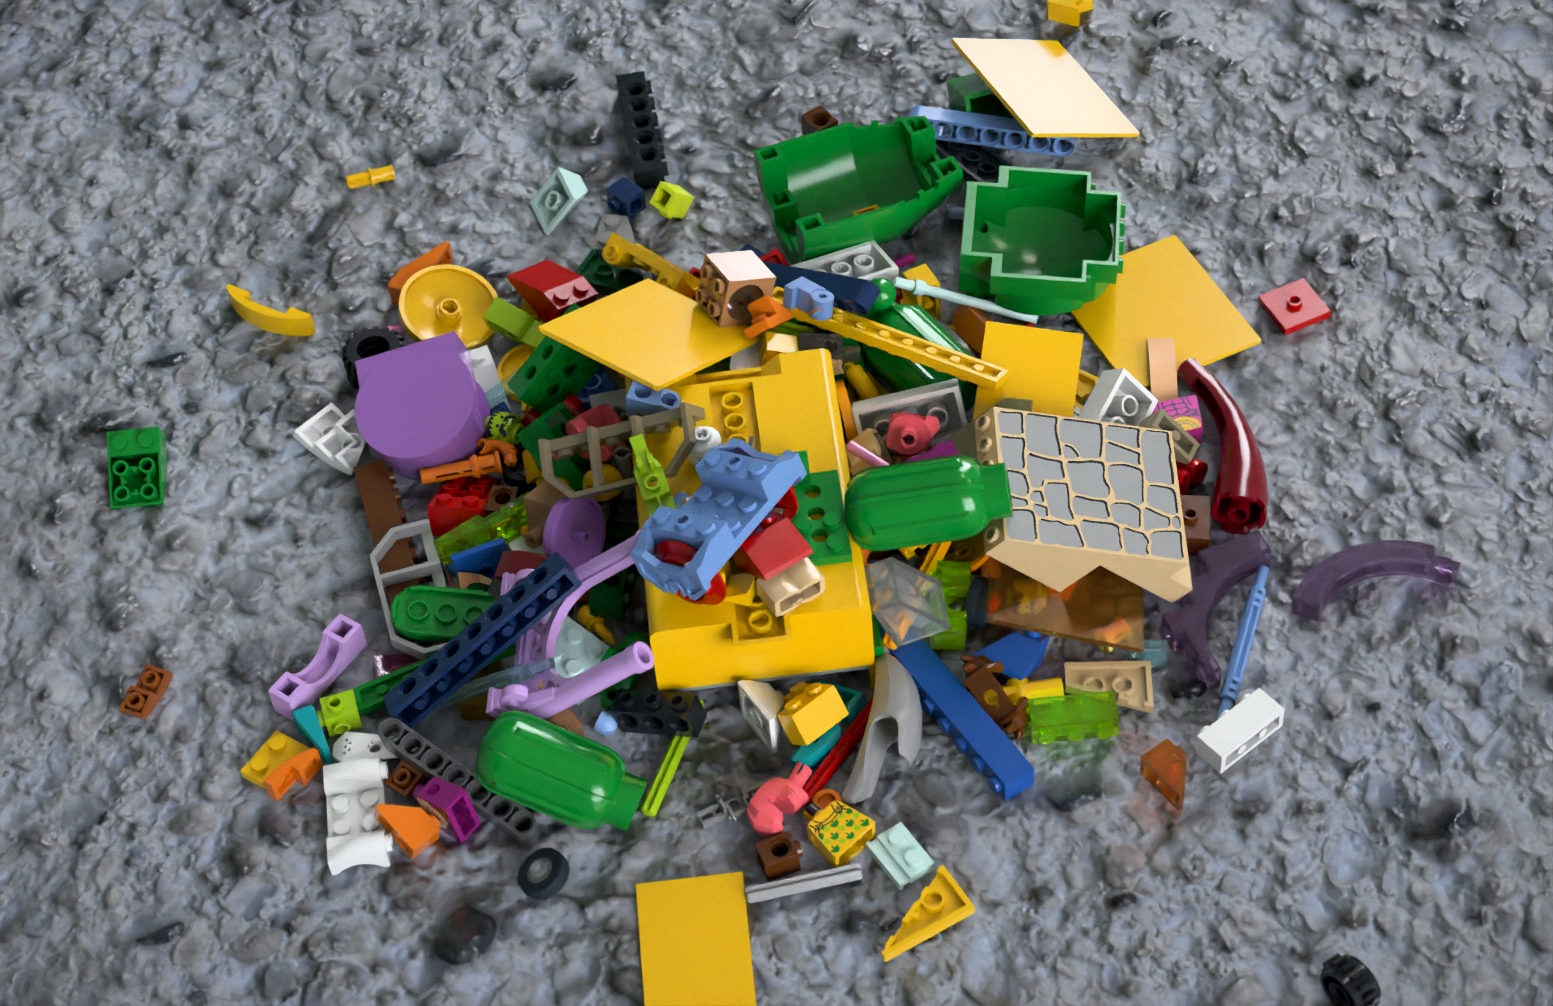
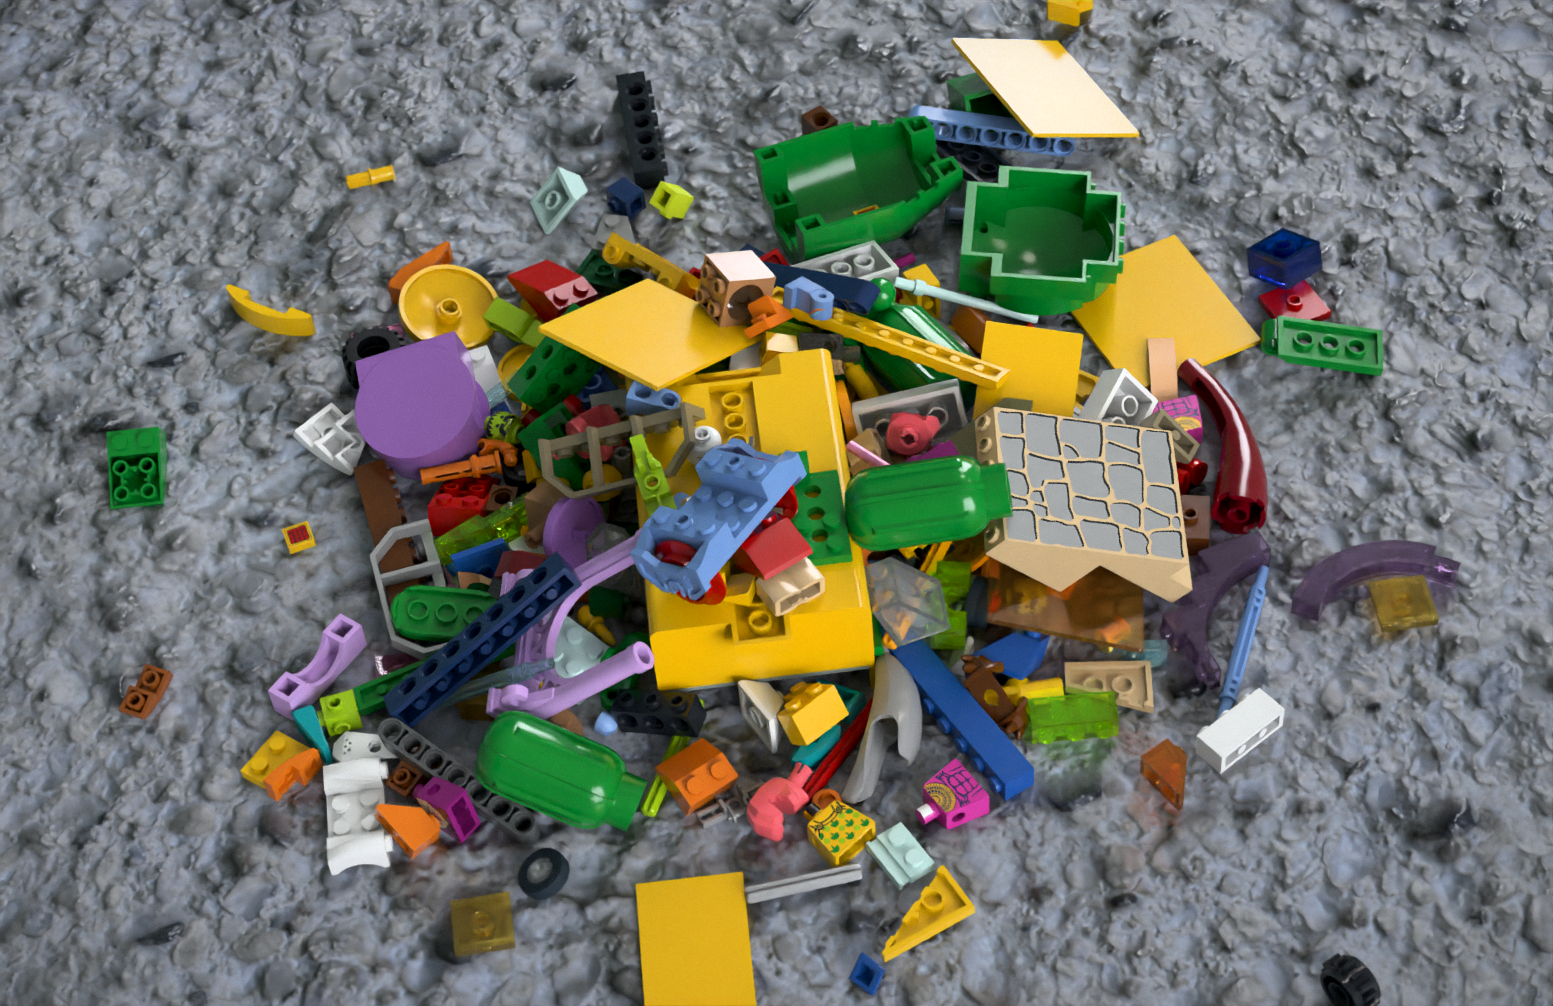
reddish brown brick [755,831,803,882] -> none
none -> tile [282,521,316,554]
none -> clear yellow plate [450,891,516,957]
none -> clear slope [585,521,642,598]
none -> orange slope [654,738,739,816]
none -> blue slope [849,952,886,996]
none -> dark pink torso [915,758,989,829]
none -> white slope [948,636,974,676]
none -> clear blue brick [1246,228,1323,290]
none -> green hinge [1261,315,1383,376]
none -> clear yellow plate [1368,575,1439,632]

